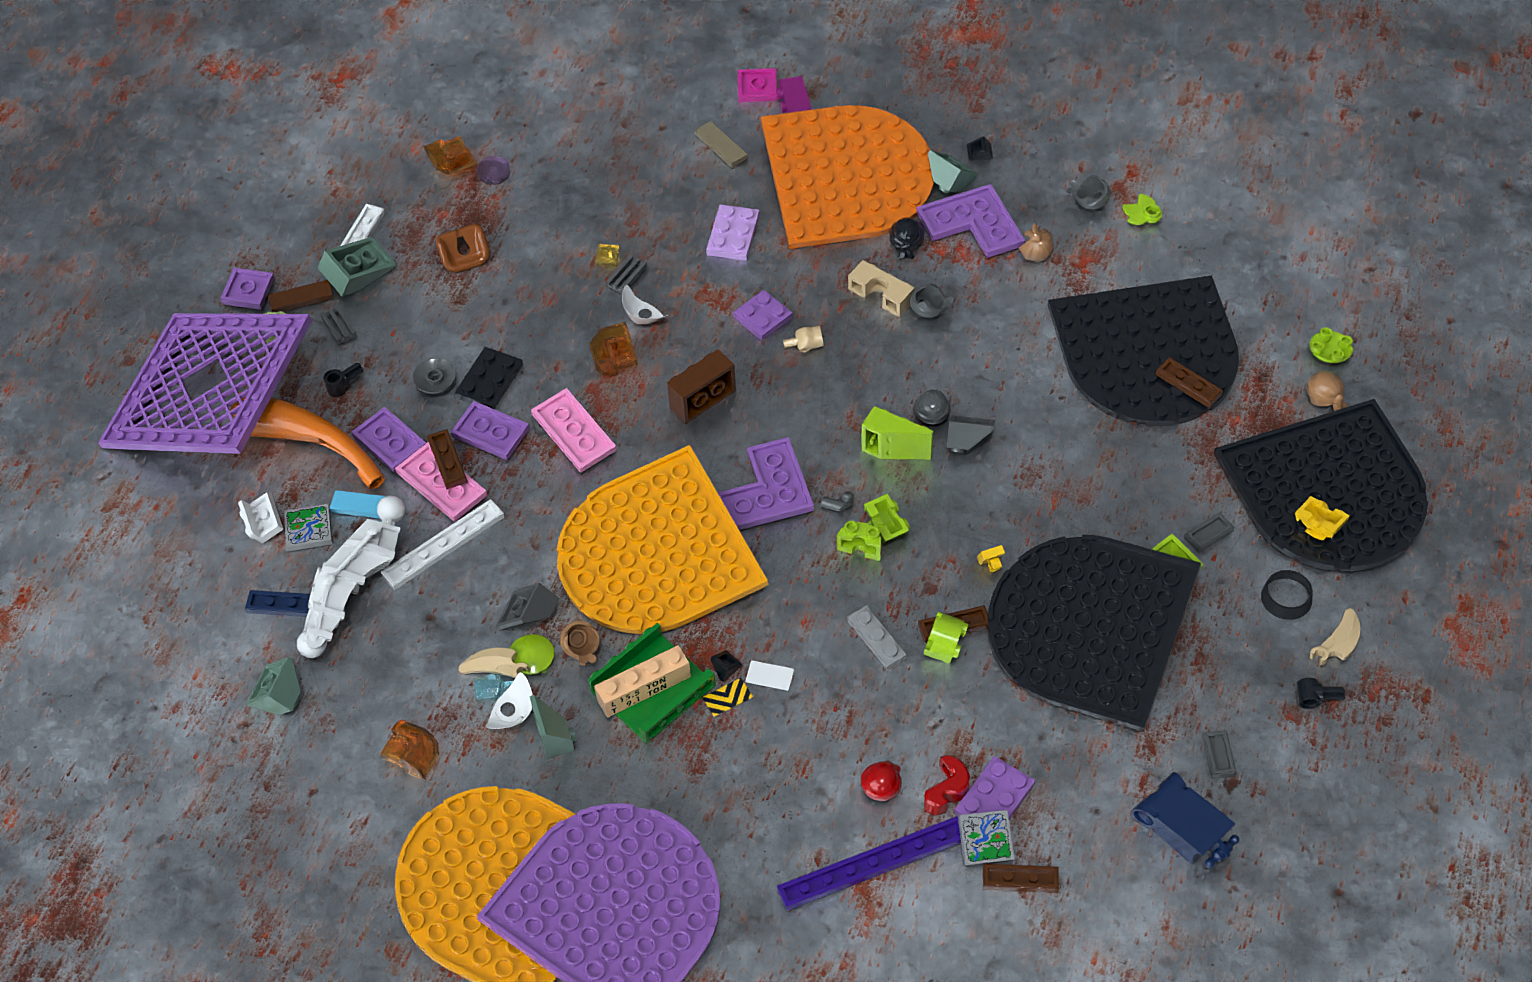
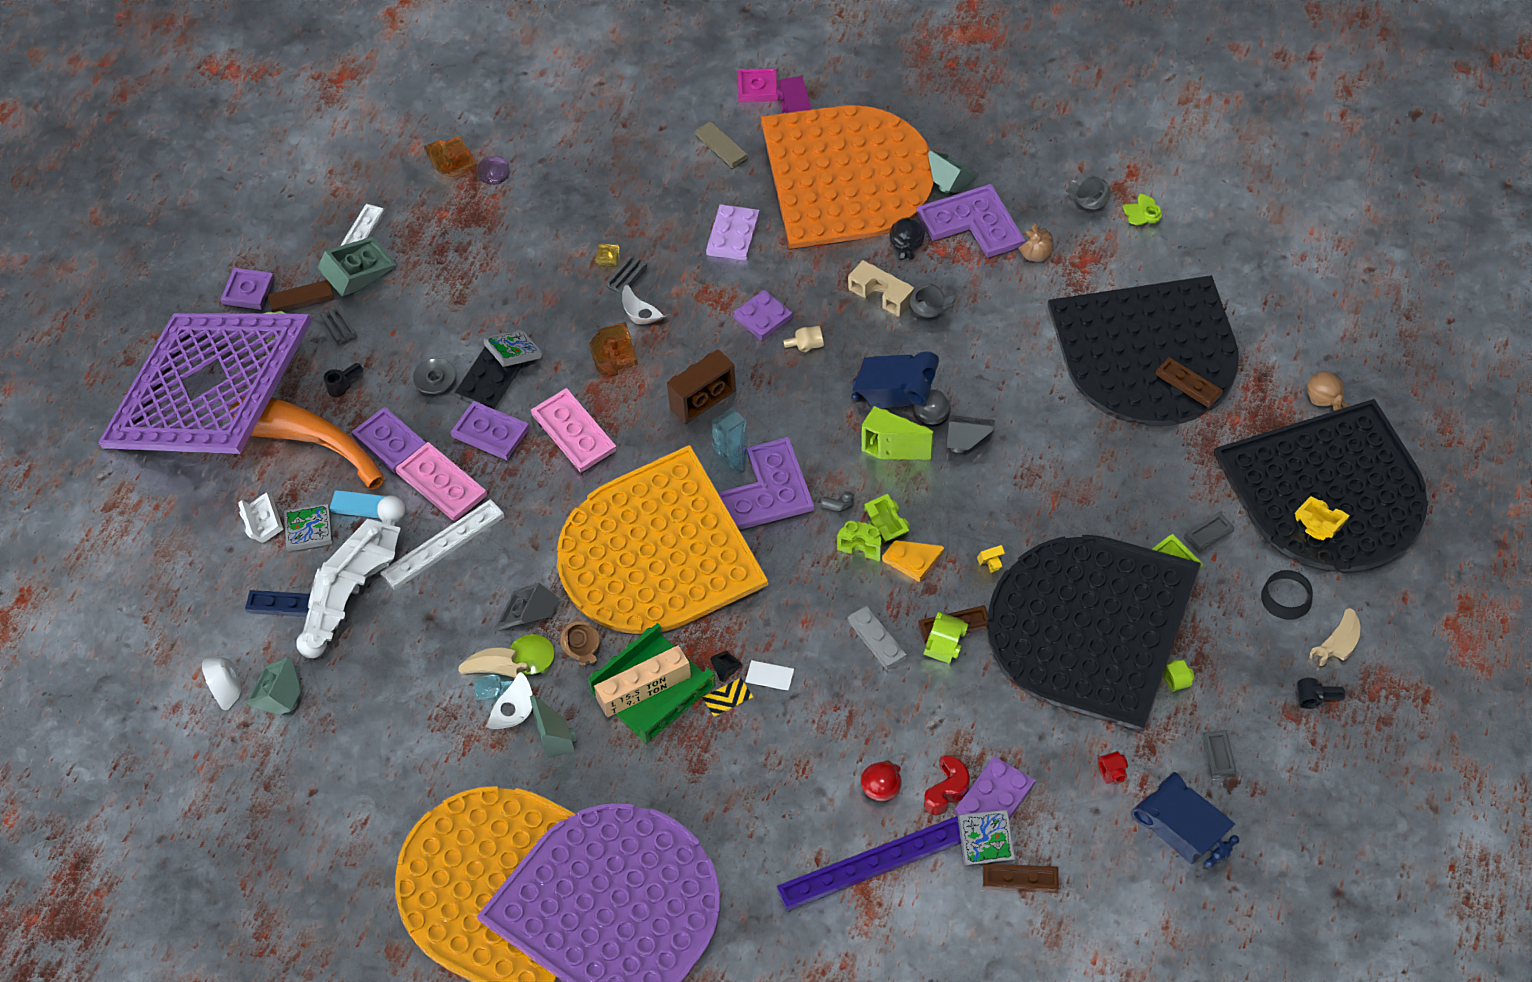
clear orange brick [380,719,439,780] -> none
reddish brown tile [427,429,468,490] -> none
dark orange piece [436,224,490,273] -> none
black slope [967,136,993,160] -> none
lime dish [1309,327,1353,363] -> none
none -> white piece [202,656,241,711]
none -> light grey tile [484,330,542,367]
none -> clear light blue slope [711,407,748,474]
none -> dark blue piece [851,352,939,409]
none -> light orange wing [882,540,944,582]
none -> red plate [1098,751,1128,784]
none -> lime plate [1163,659,1195,692]

